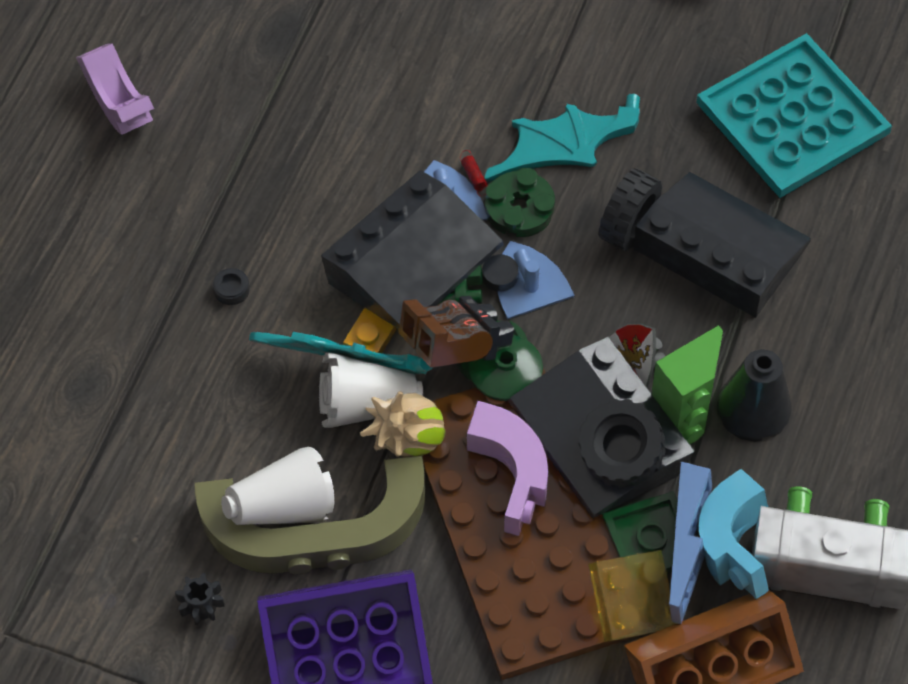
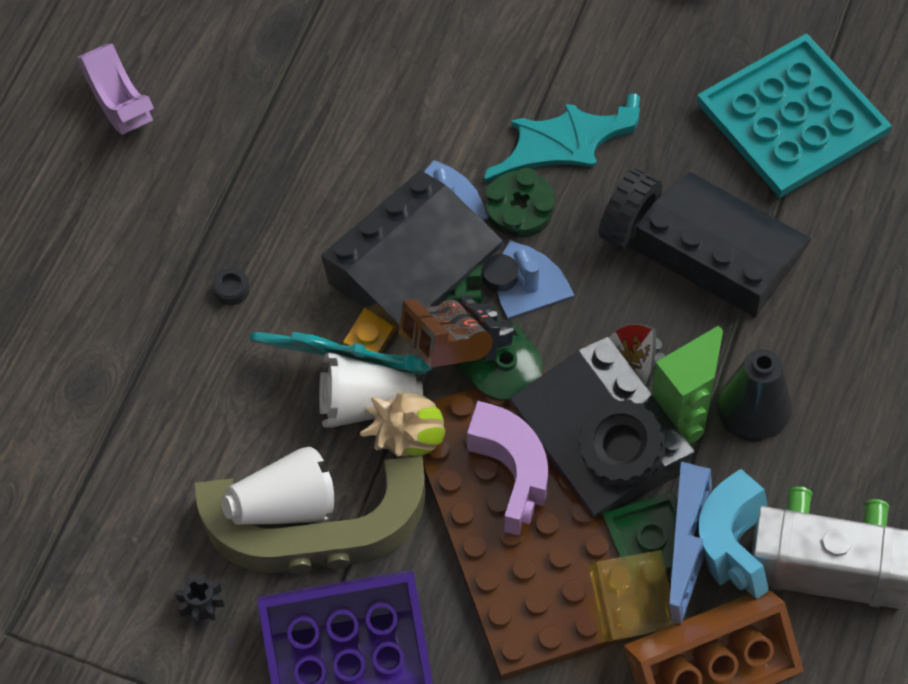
red piece [460,150,487,196] -> none

